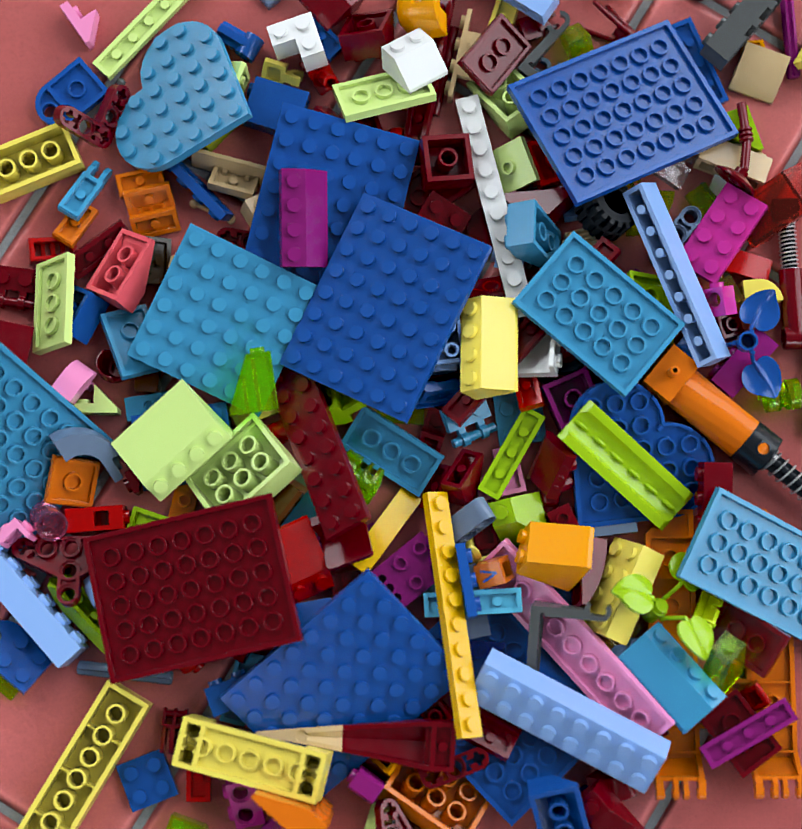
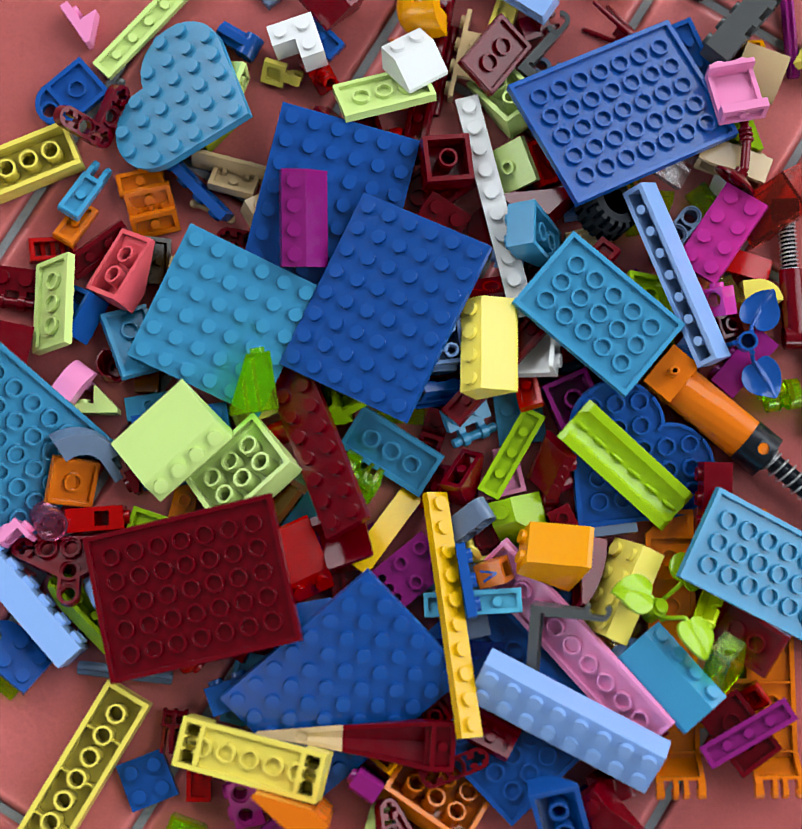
blue brick [243,76,311,135] -> none
dark red slope [338,9,394,62] -> none
clear neon green slope [559,23,594,60] -> none
none -> bright pink panel [705,57,770,125]

